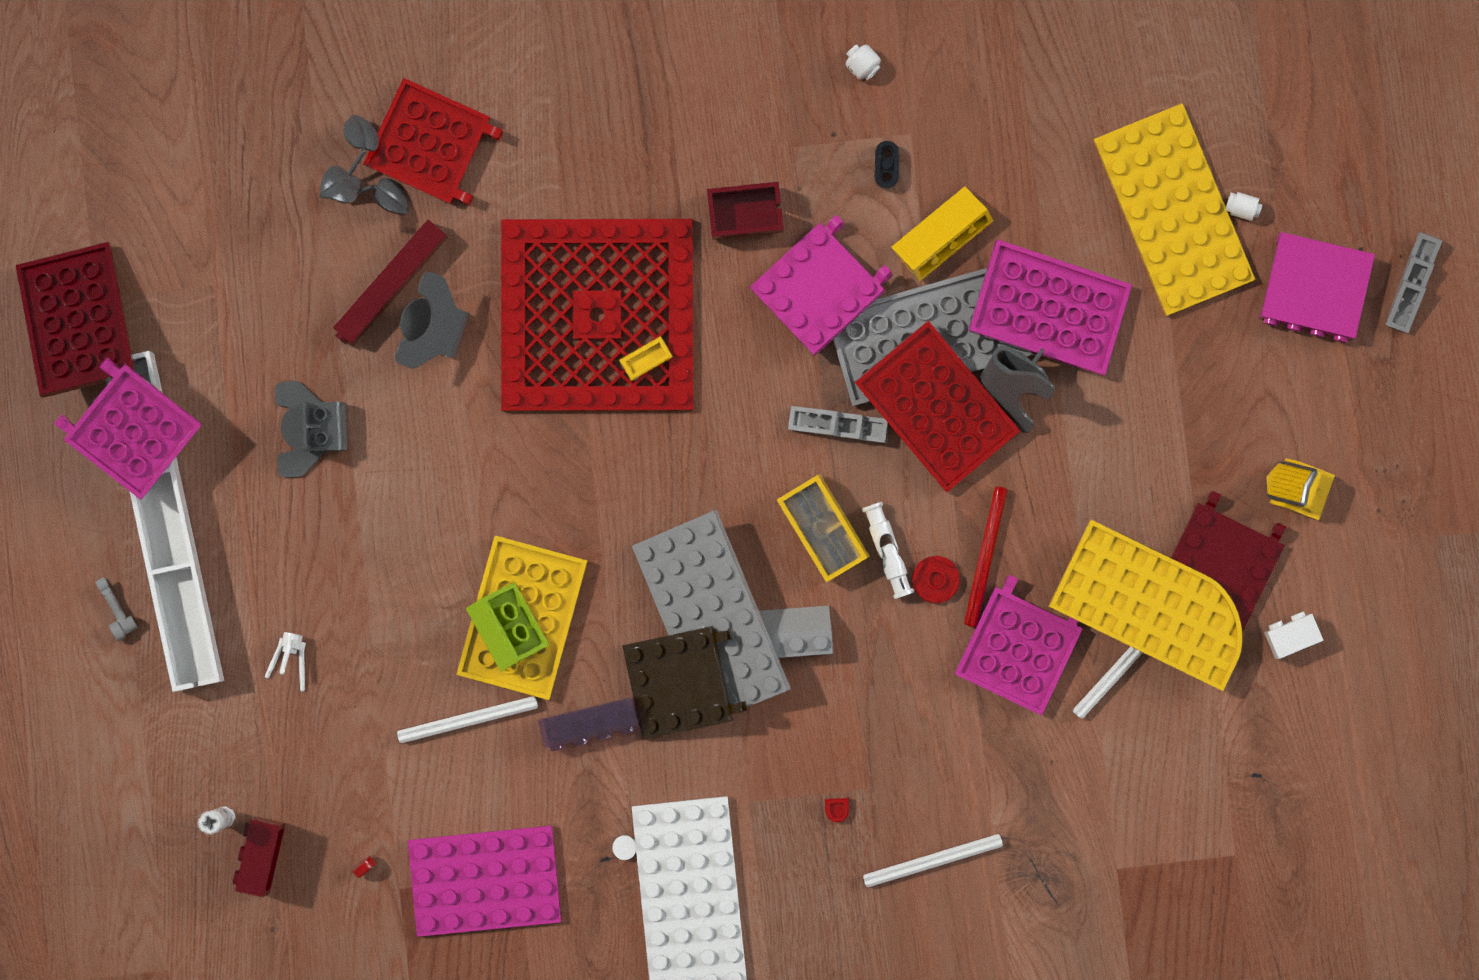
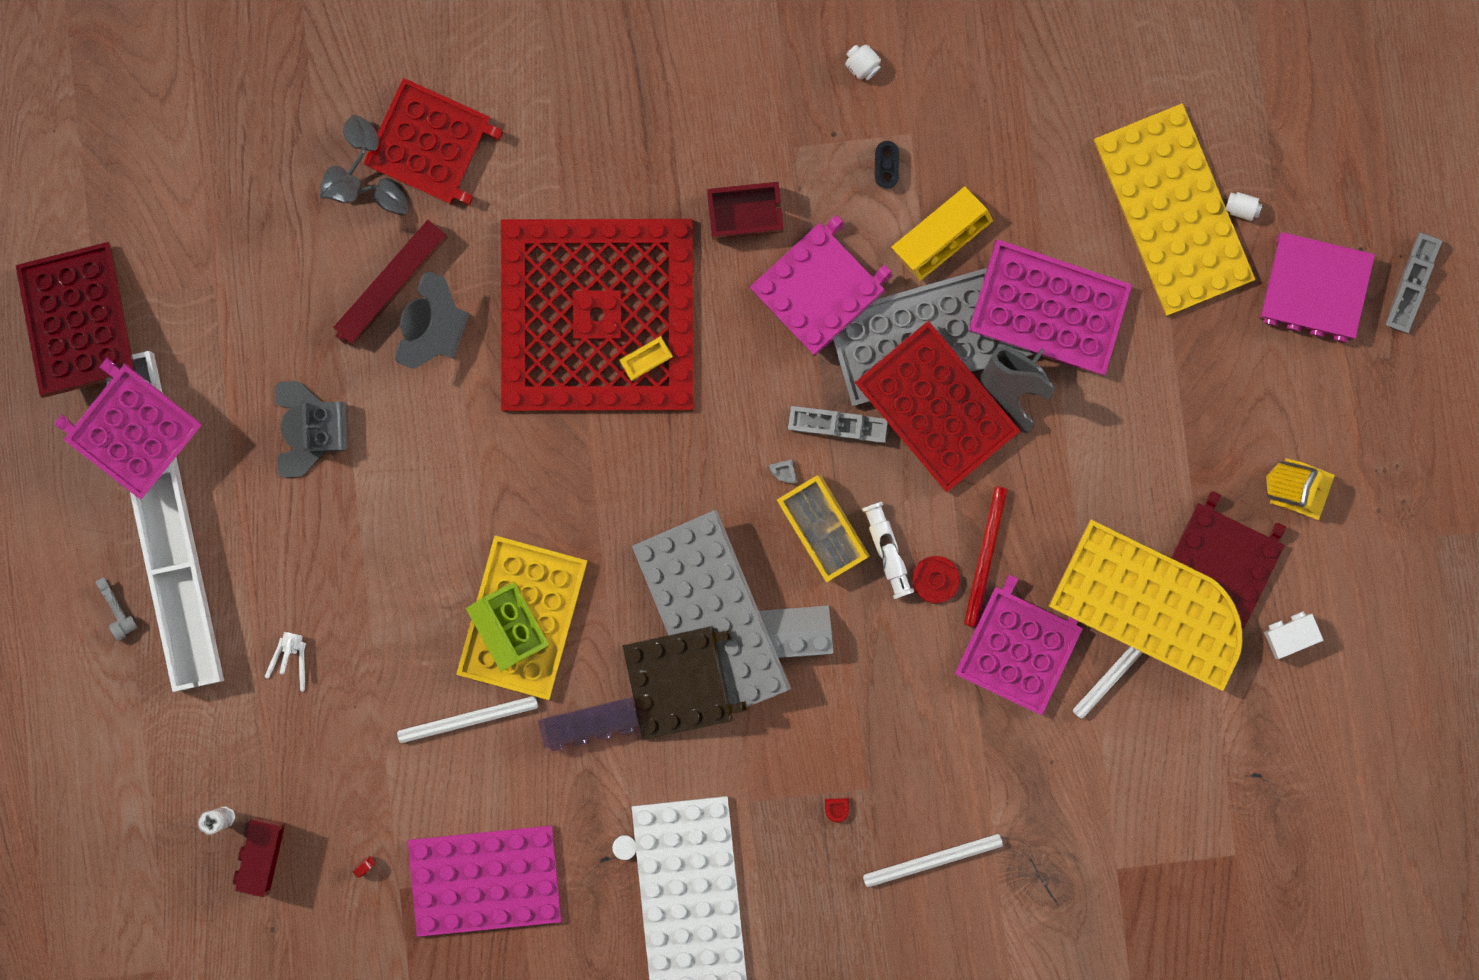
none -> light grey tile [768,459,798,484]

